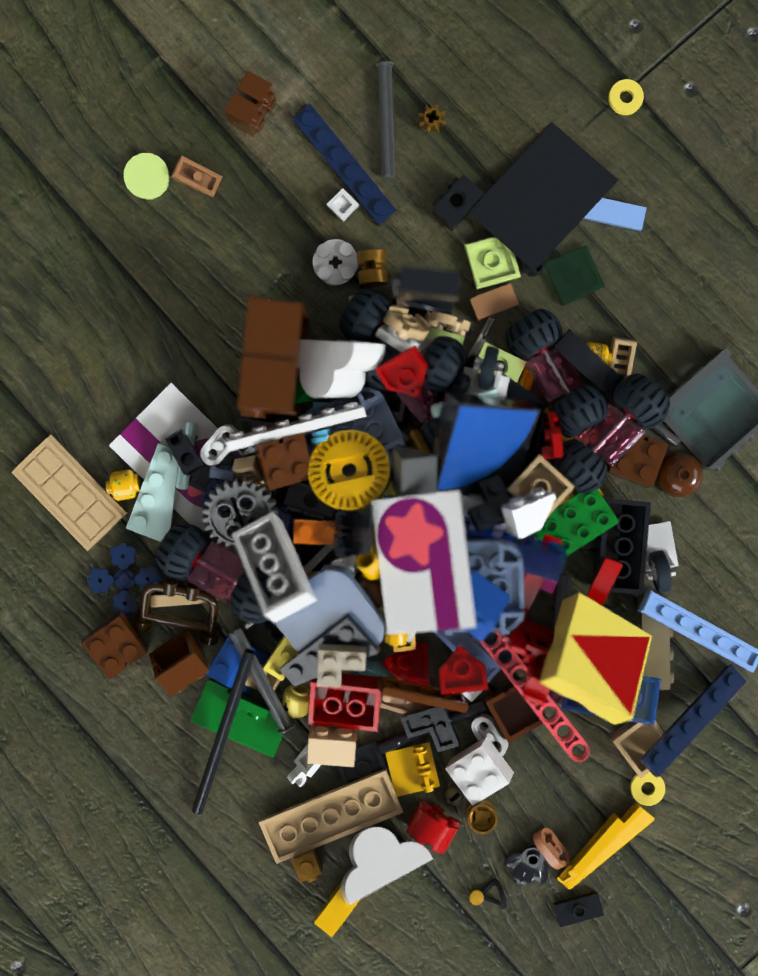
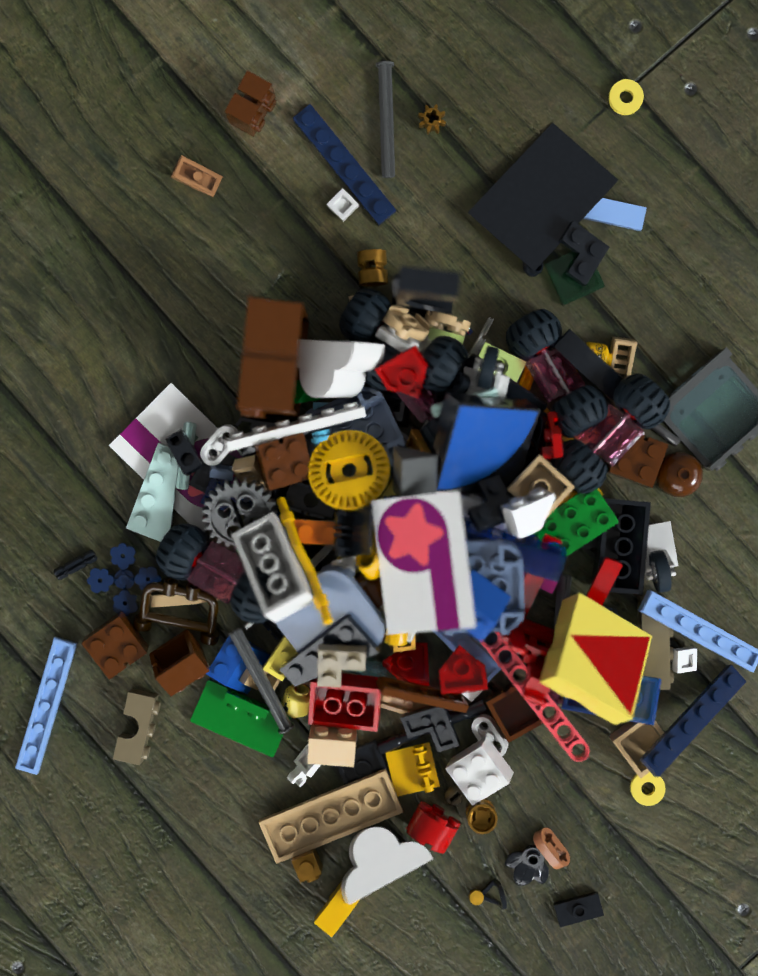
tan piece [12,435,127,551] -> none
yellow head [106,469,141,501] -> none
yellowish green tile [124,153,170,200] -> none
black piece [192,649,256,815] -> none
white plate [313,239,358,286] -> none
black brick [432,174,484,232] -> none
yellowish green plate [464,236,521,290] -> none
medium nougat slope [468,283,519,322] -> none
yellow wedge [556,802,654,889] -> none
none -> light blue tile [15,637,77,775]
none -> black axle [54,550,98,580]
none -> dark tan arch [113,689,161,766]
none -> yellow bar [276,497,333,625]
none -> black plate [559,221,610,286]
none -> white plate [672,646,697,673]

